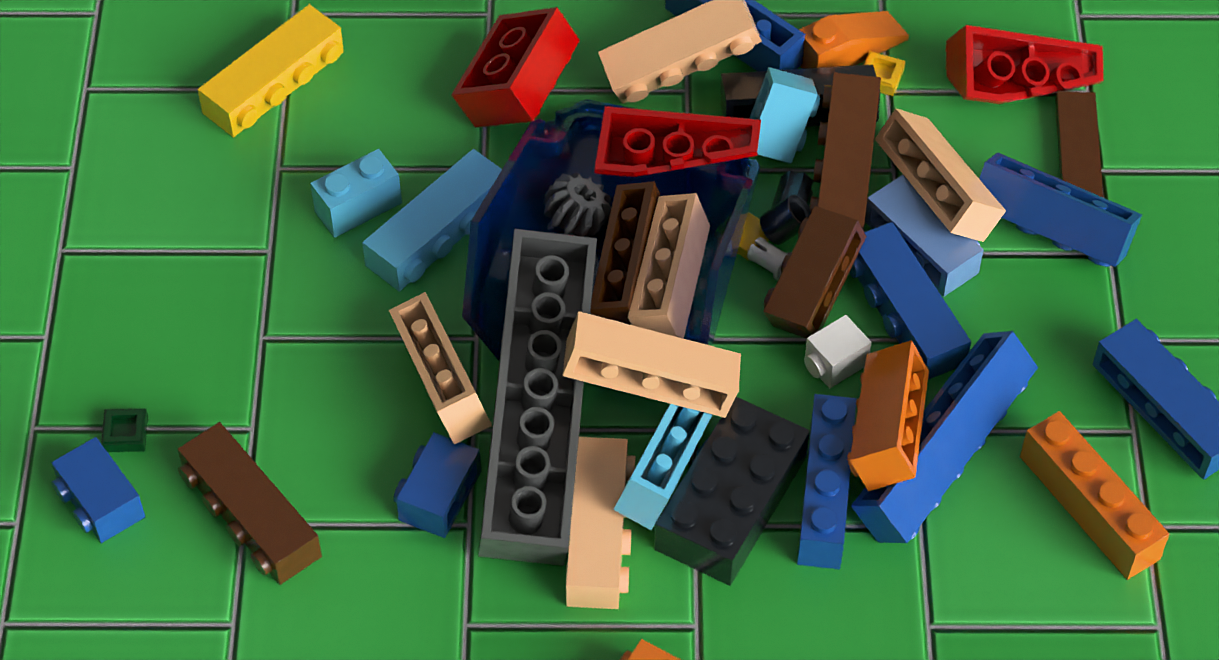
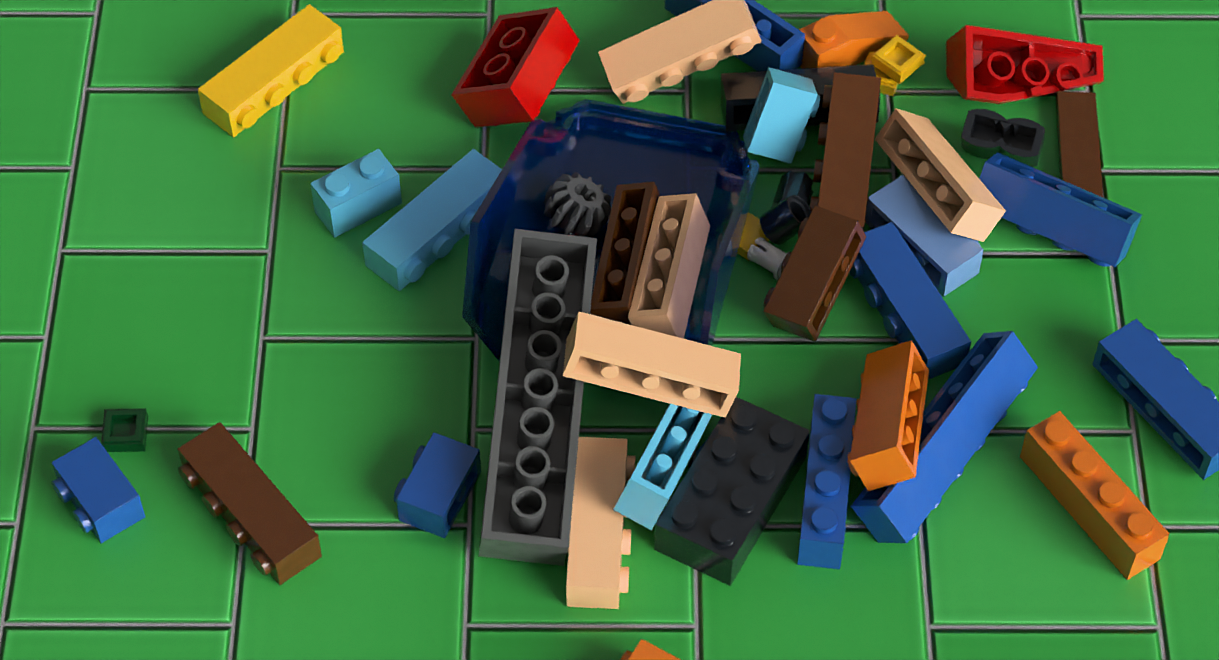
light nougat brick [389,292,492,445] -> none
red wedge [595,106,761,177] -> none
white brick [804,315,872,389] -> none
none -> yellow tile [871,35,925,84]
none -> black brick [961,109,1045,167]

